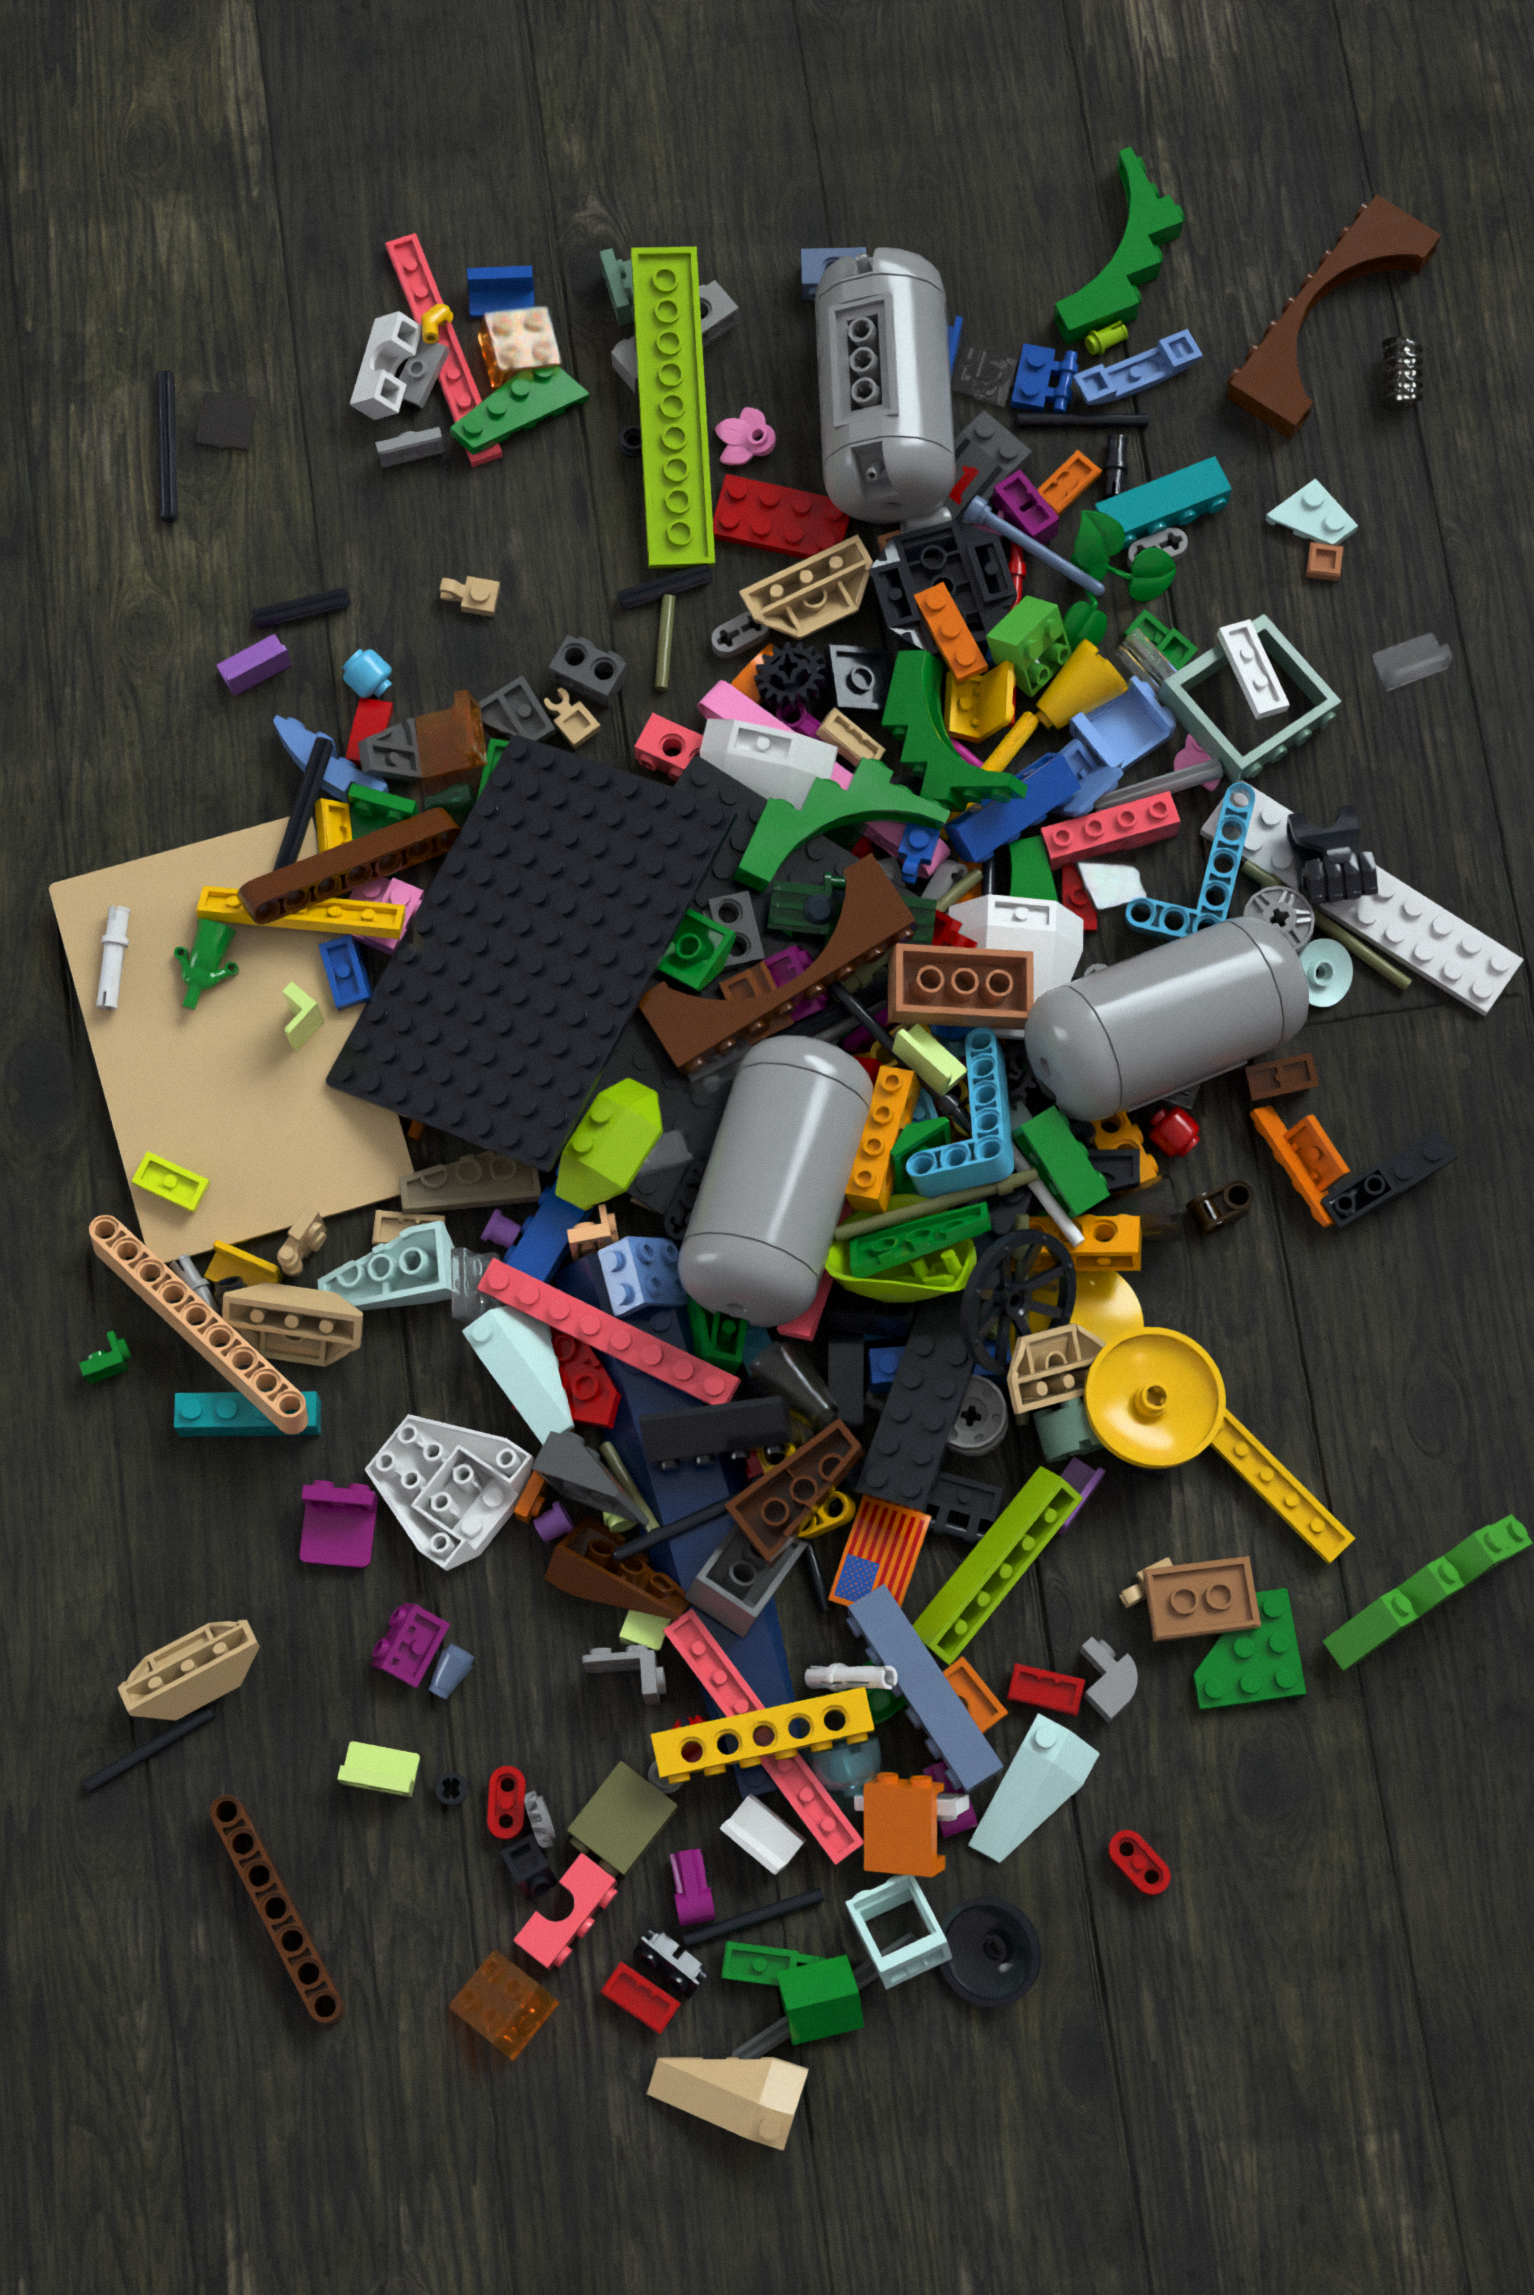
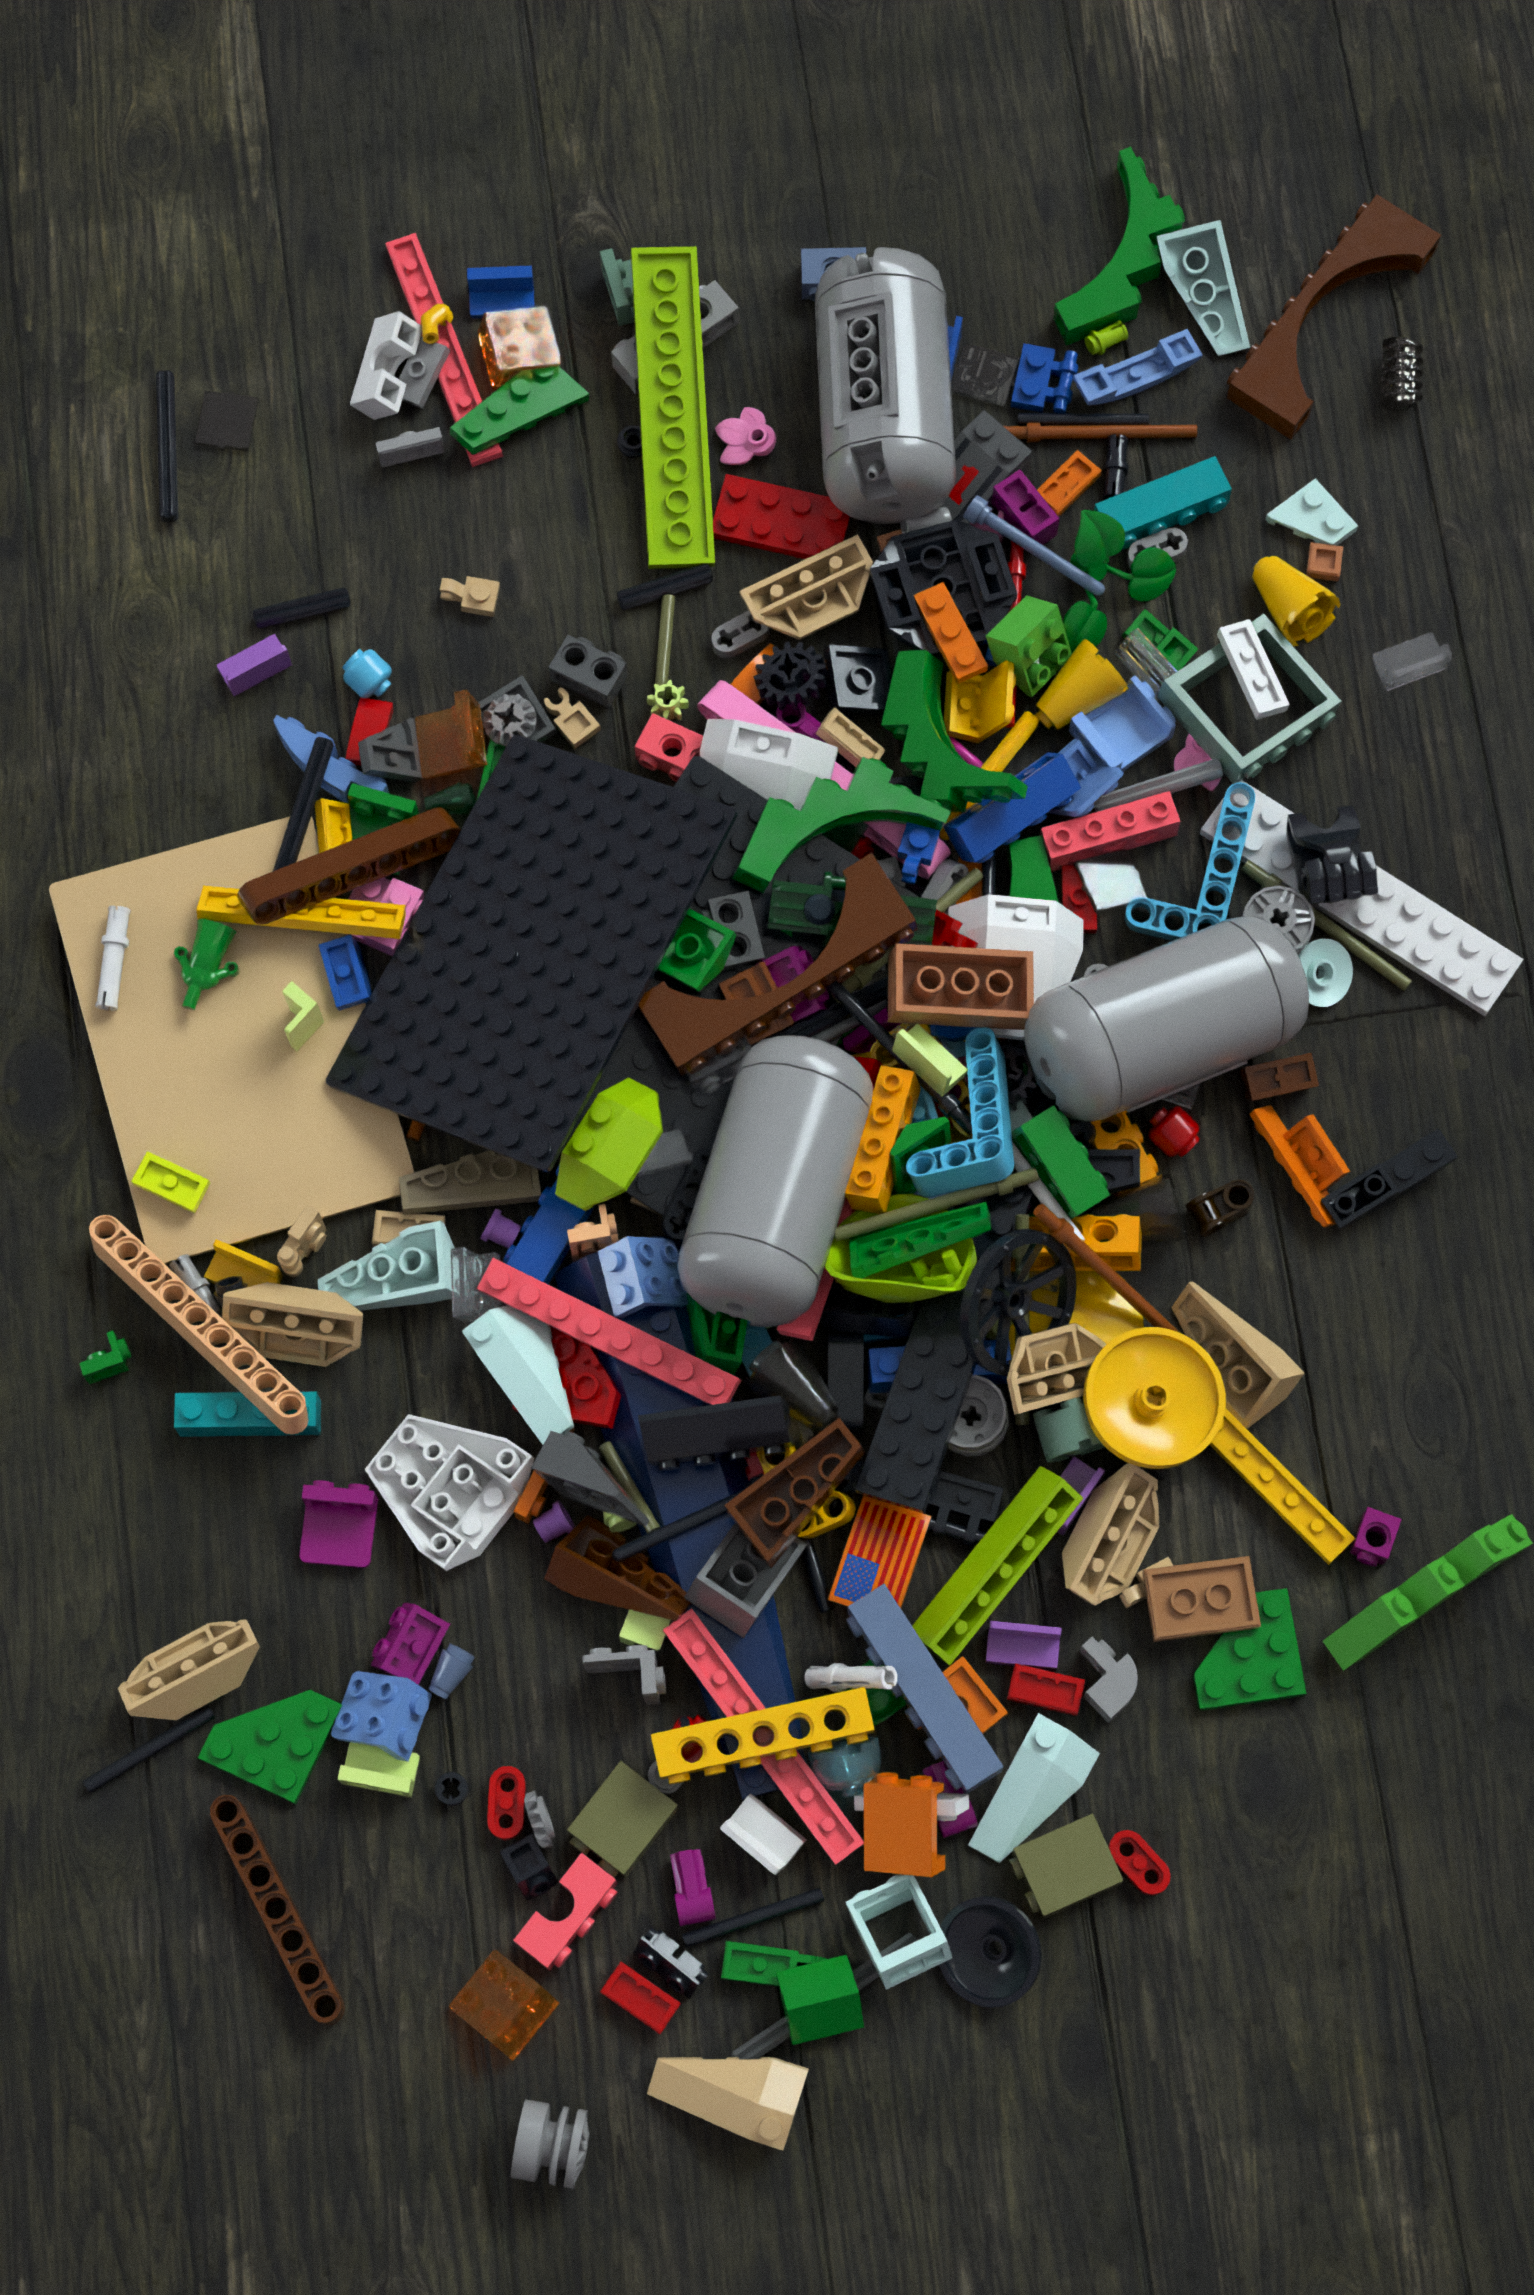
none -> green plate [198,1690,342,1805]
none -> medium blue bracket [331,1671,432,1762]
none -> light grey gear [483,693,536,746]
none -> light grey wheel [511,2099,589,2189]
none -> yellowish green gear [647,680,689,721]
none -> medium lavender panel [985,1621,1062,1670]
none -> dark orange bar [1003,423,1197,443]
none -> olive brick [1009,1813,1123,1920]
none -> dark orange bar [1033,1204,1178,1332]
none -> tan wedge [1062,1463,1159,1605]
none -> light aqua wedge [1157,220,1250,356]
none -> tan wedge [1171,1282,1304,1429]
none -> yellow cone [1252,556,1340,646]
none -> magenta brick [1350,1507,1402,1567]

